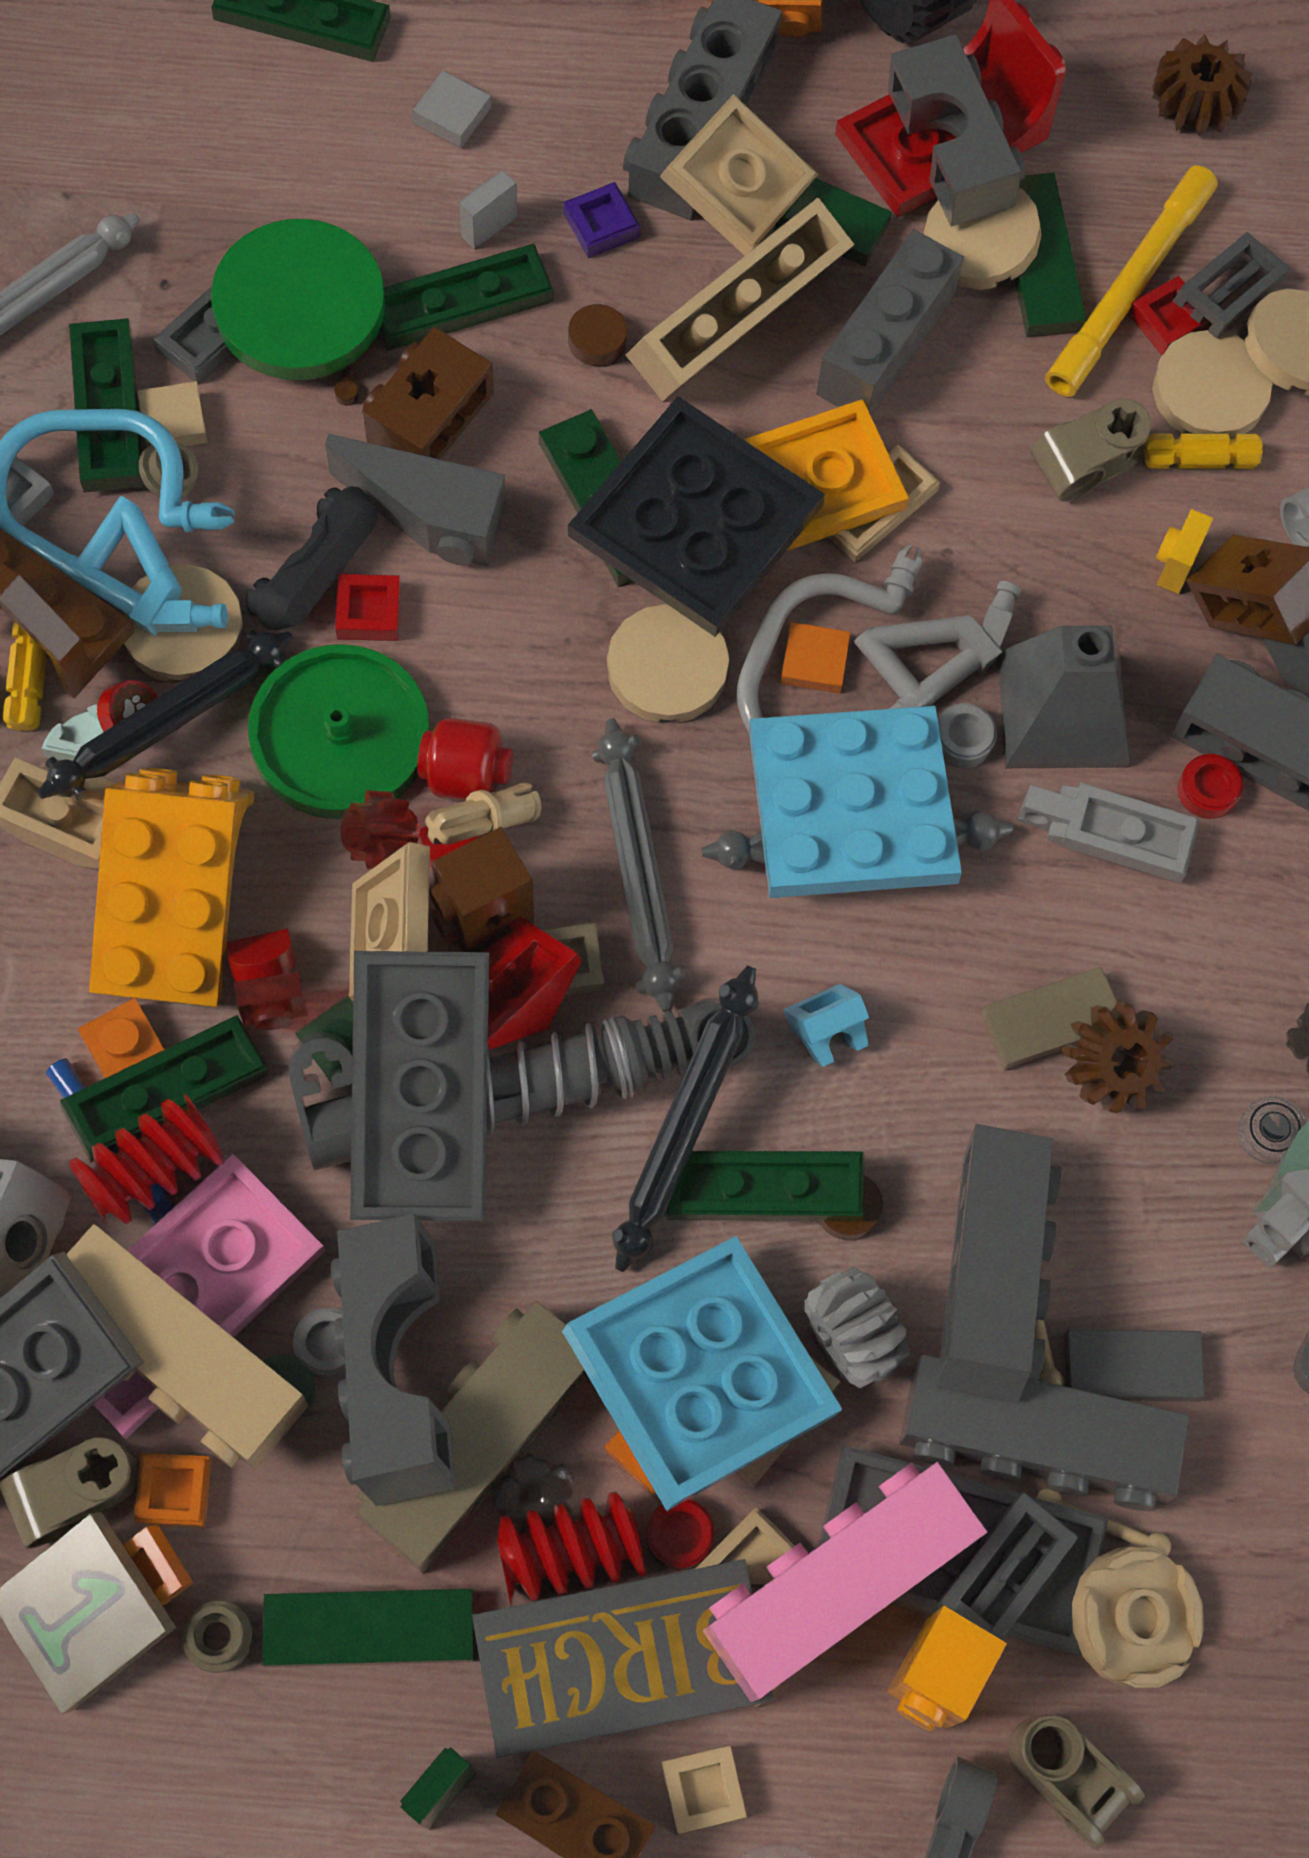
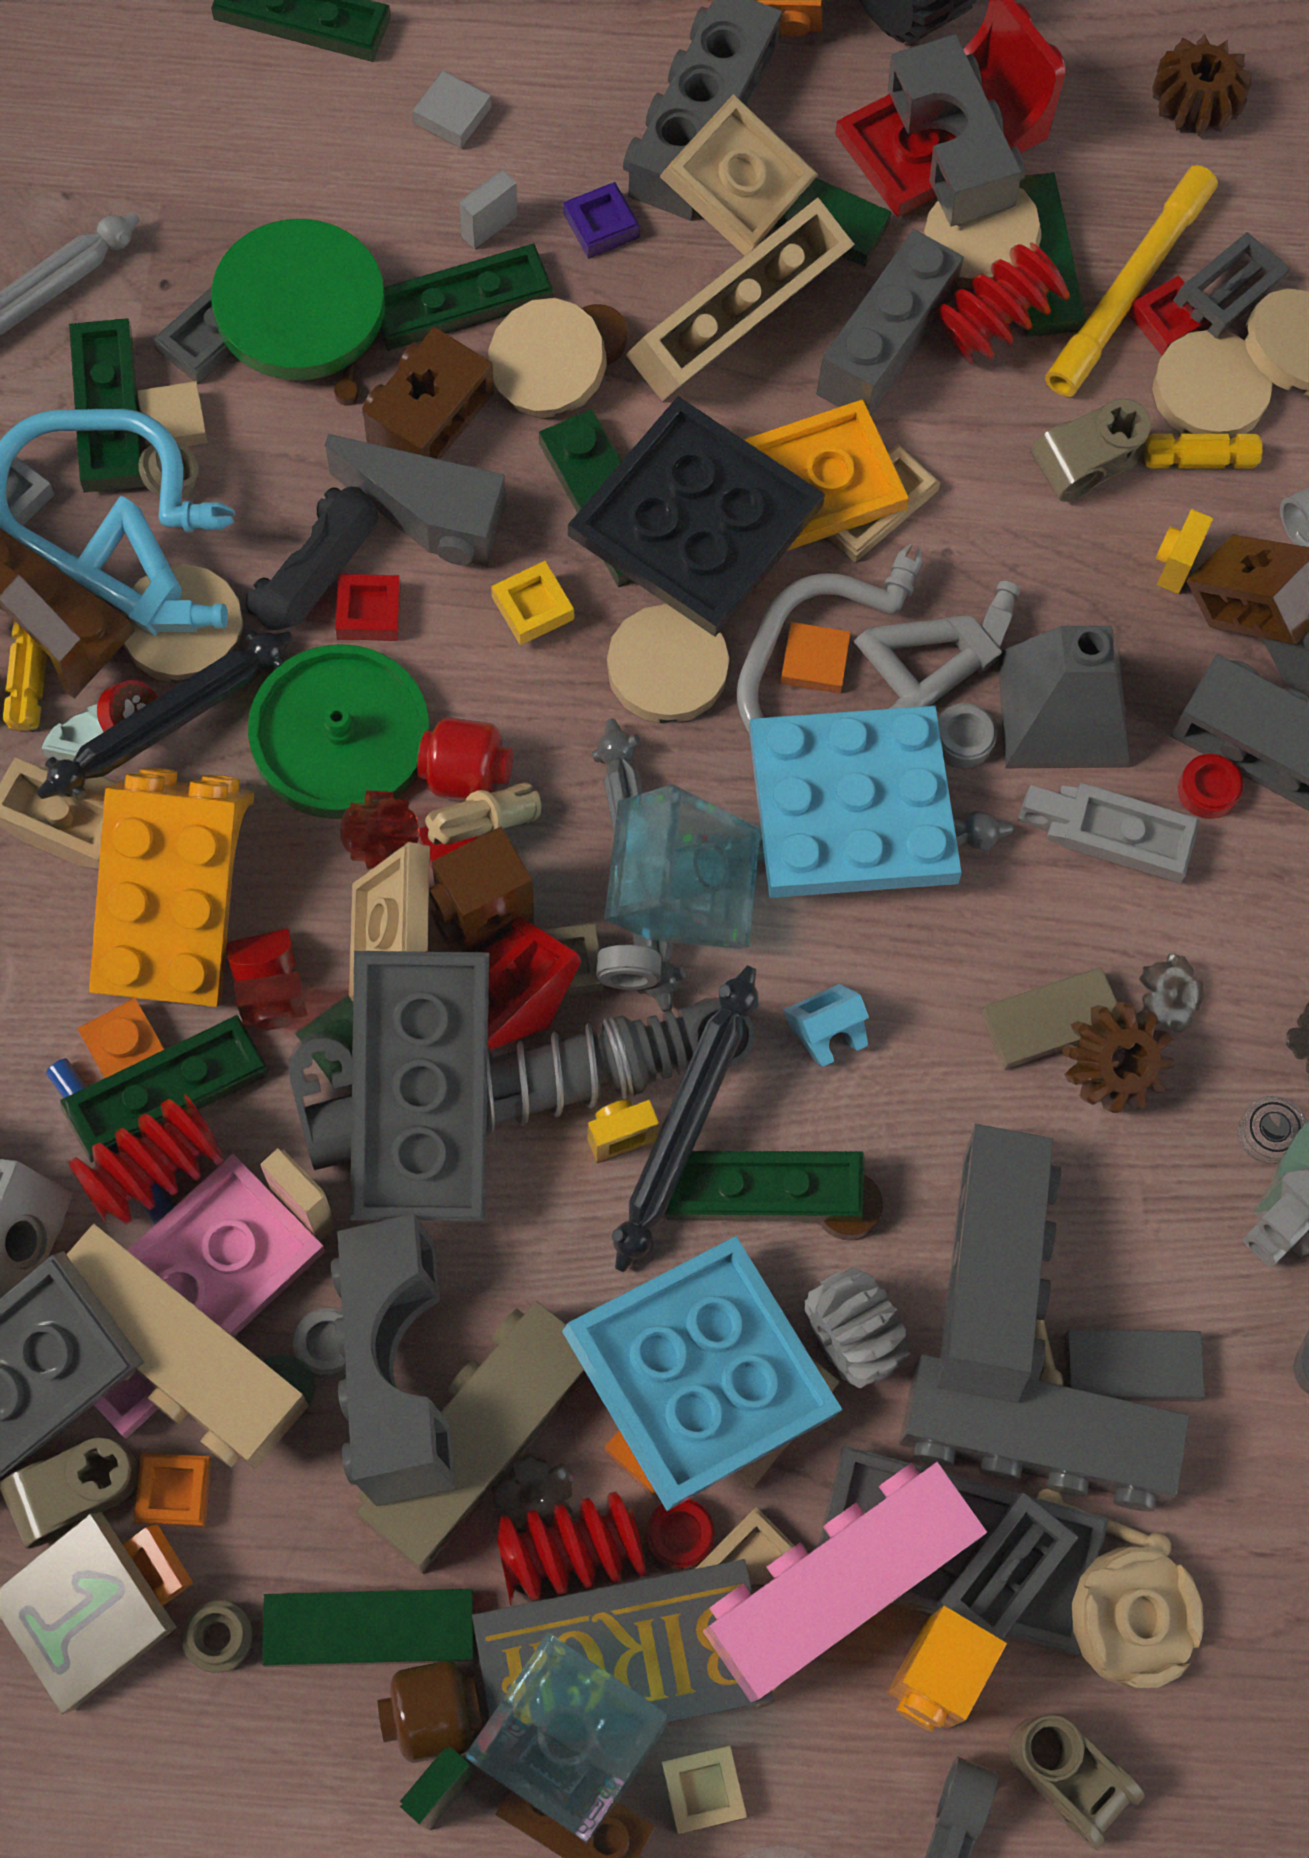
none -> tan tile [260,1148,335,1242]
none -> reddish brown head [377,1661,483,1763]
none -> clear light blue slope [465,1632,669,1843]
none -> tan tile [488,298,607,418]
none -> yellow plate [491,561,574,646]
none -> yellow plate [587,1099,659,1163]
none -> light grey tile [596,945,662,990]
none -> clear light blue slope [604,784,761,949]
none -> red piece [935,242,1070,366]
none -> clear smoke plant [1139,954,1204,1032]

